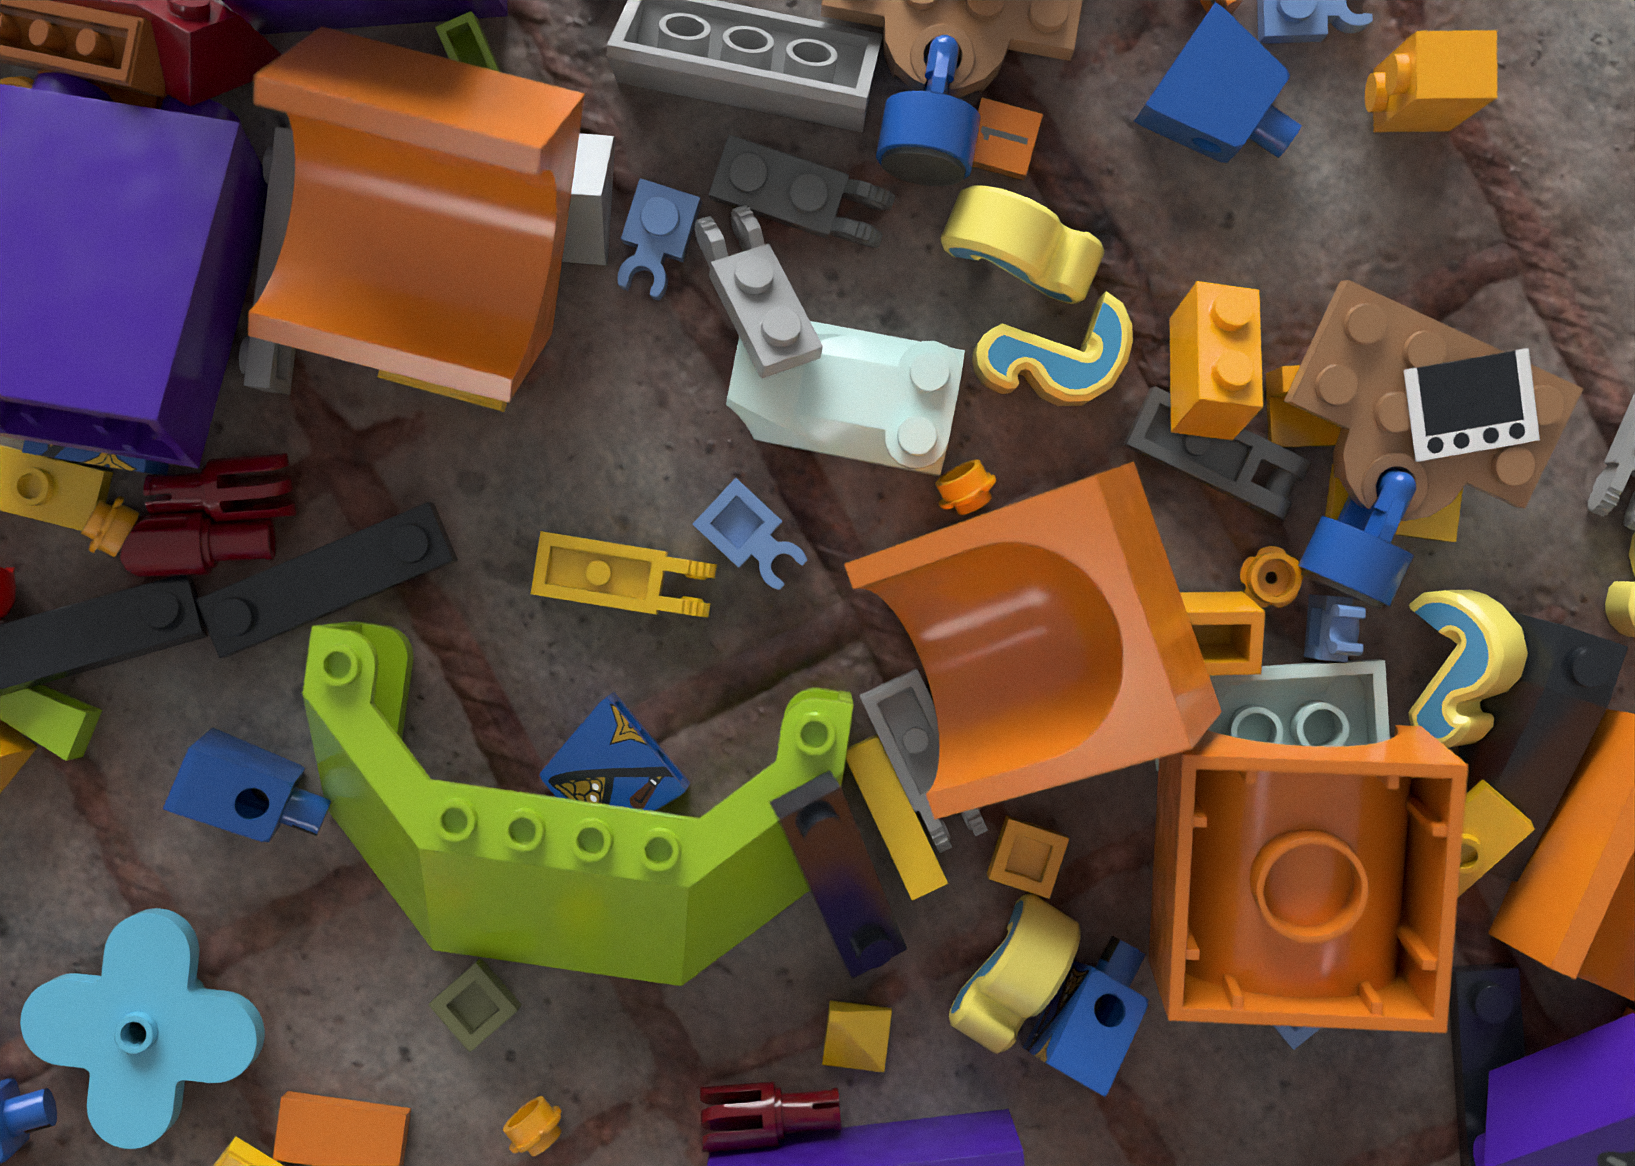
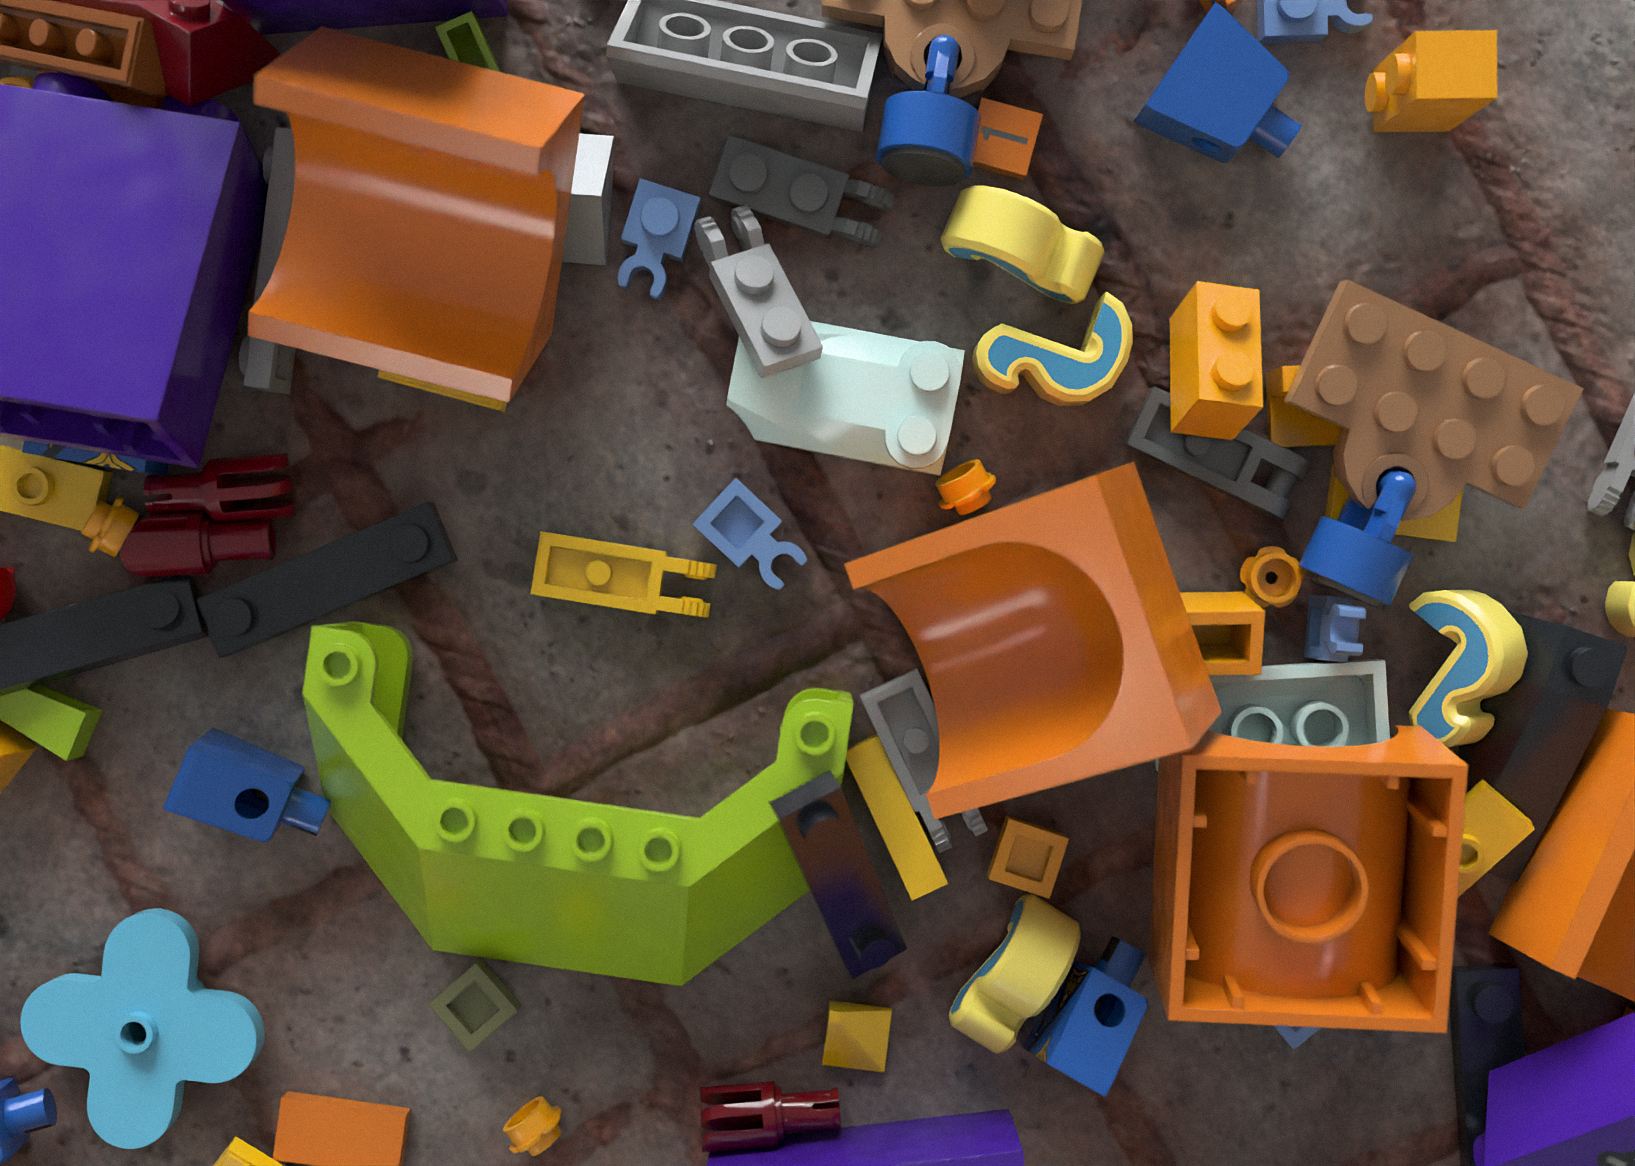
blue torso [539,692,690,811] -> none
black sticker [1403,348,1540,462] -> none

